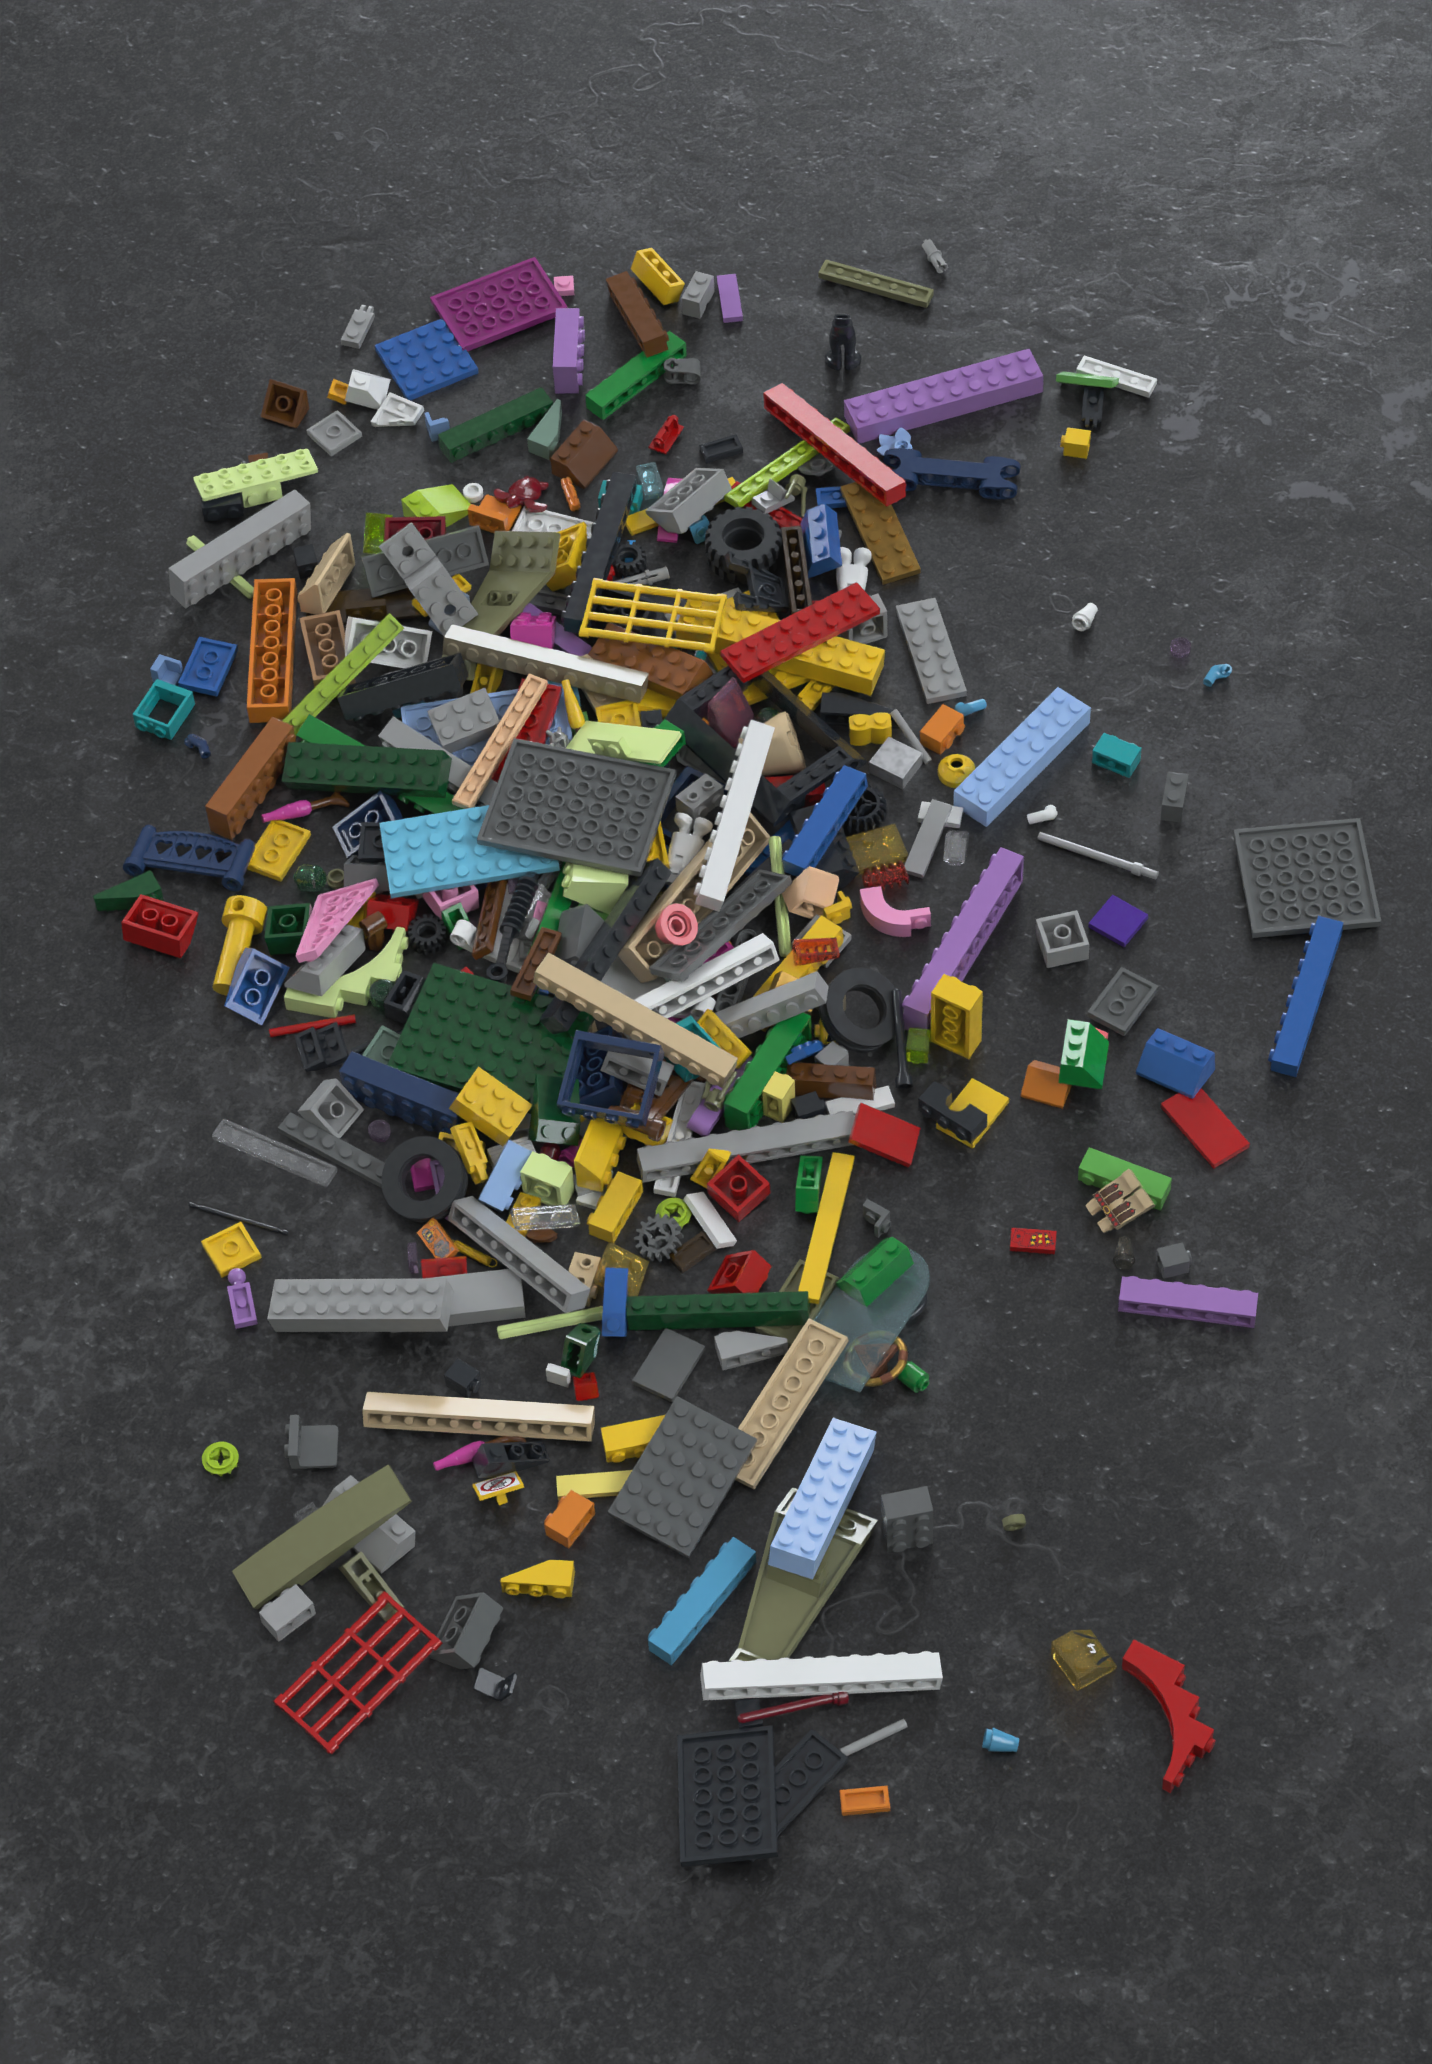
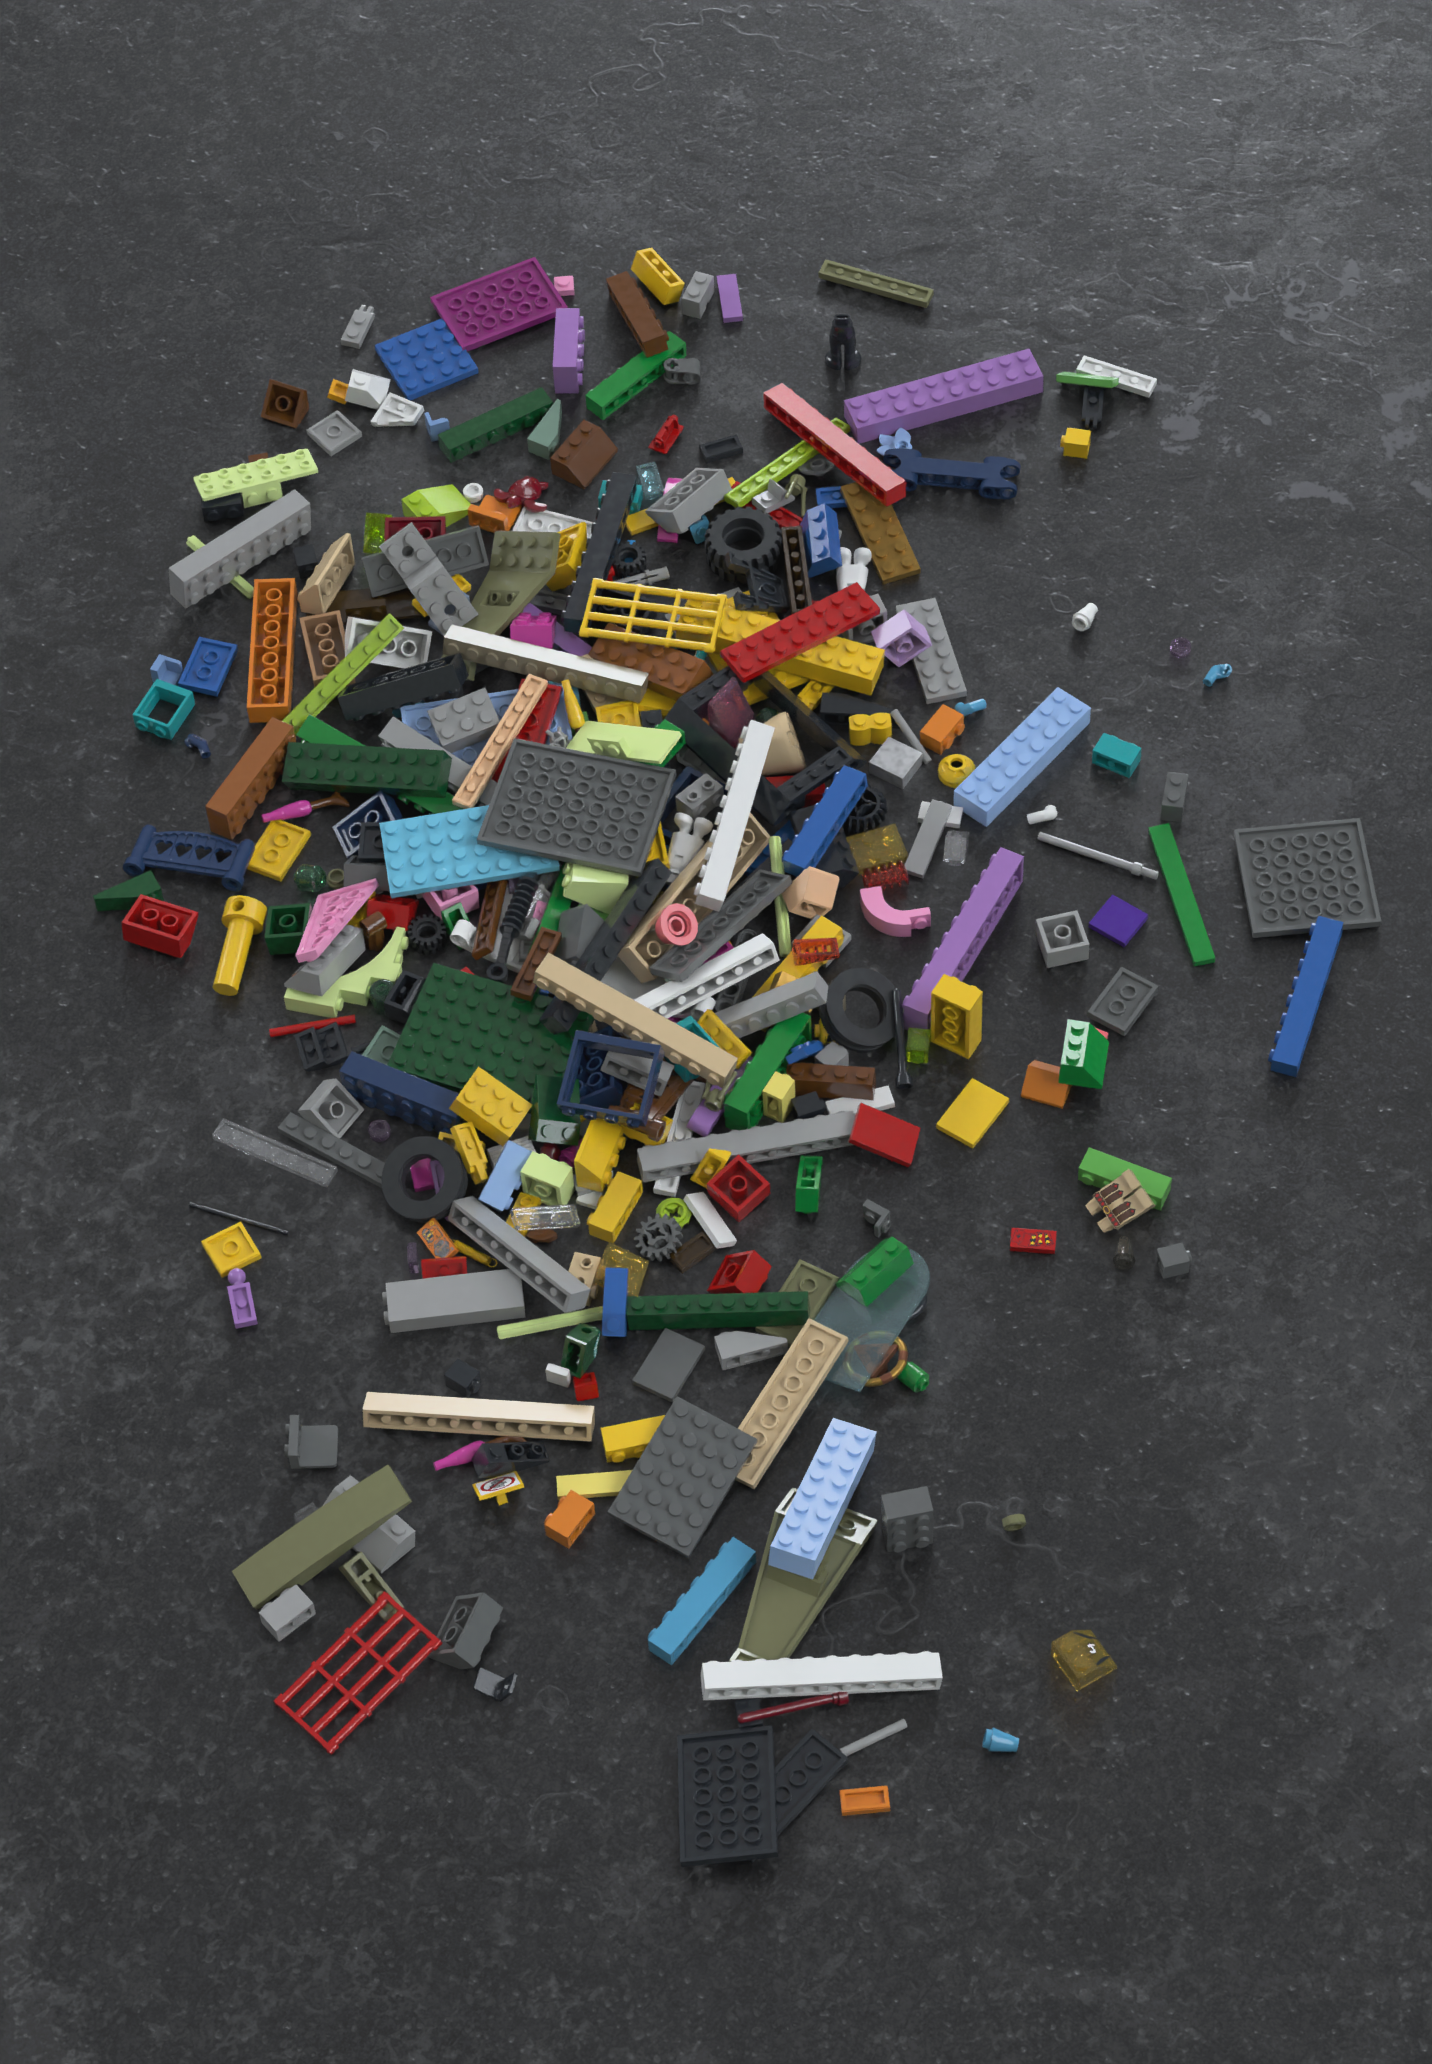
lime gear [202,1442,239,1476] -> none
blue slope [224,948,290,1025] -> none
light grey brick [267,1278,454,1332] -> none
yellow slope [470,663,504,693] -> none
yellow slope [500,1560,575,1598] -> none
orange axle [561,477,580,511] -> none
yellow tile [798,1152,855,1304] -> none
yellow bracket [823,891,852,924] -> none
black arch [918,1081,987,1144] -> none
light grey axle [922,239,948,273] -> none
medium lavender brick [1118,1276,1258,1328] -> none
red arch [1122,1640,1216,1793] -> none
blue slope [1136,1028,1215,1099] -> none
red tile [1161,1088,1250,1169] -> none
none -> lavender brick [871,610,932,667]
none -> green tile [1148,823,1216,967]

